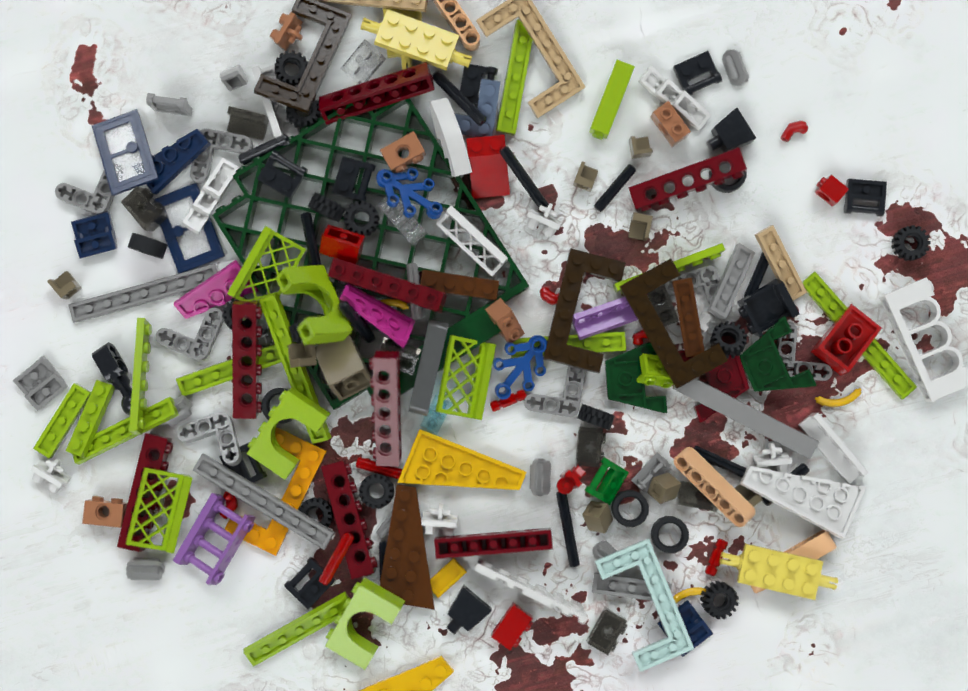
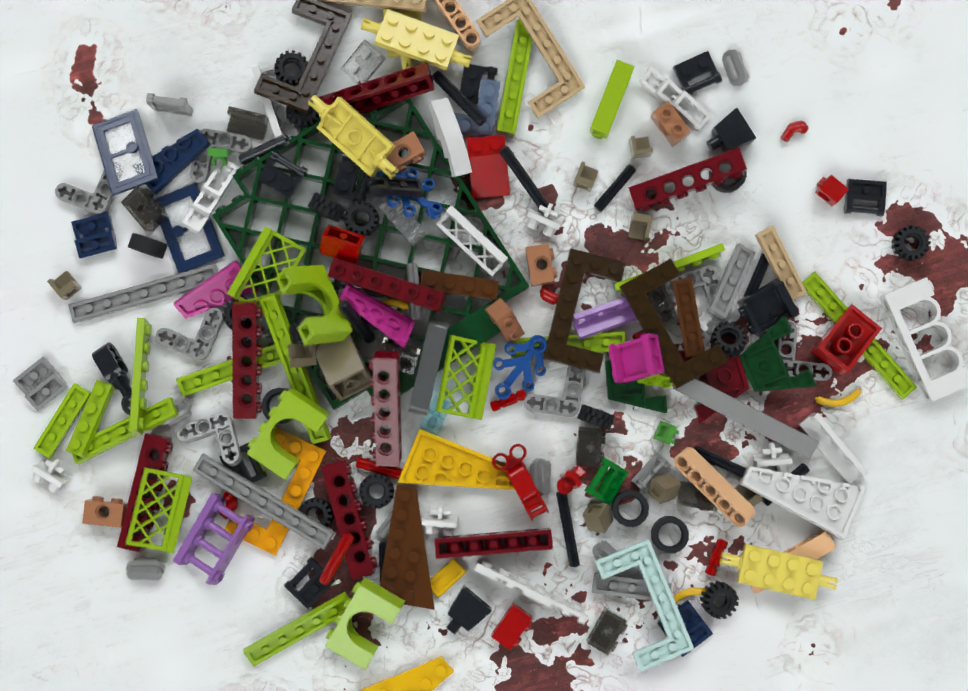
light grey slope [220,65,248,91] -> none
nougat hips [270,12,303,51] -> none
black axle [300,212,321,266] -> none
none -> bright green tile [208,148,232,166]
none -> light yellow plate [308,95,399,179]
none -> black hinge [367,176,424,197]
none -> red piece [492,443,549,521]
none -> nougat brick [525,244,557,287]
none -> dark pink panel [608,333,665,383]
none -> bright green tile [653,421,679,445]

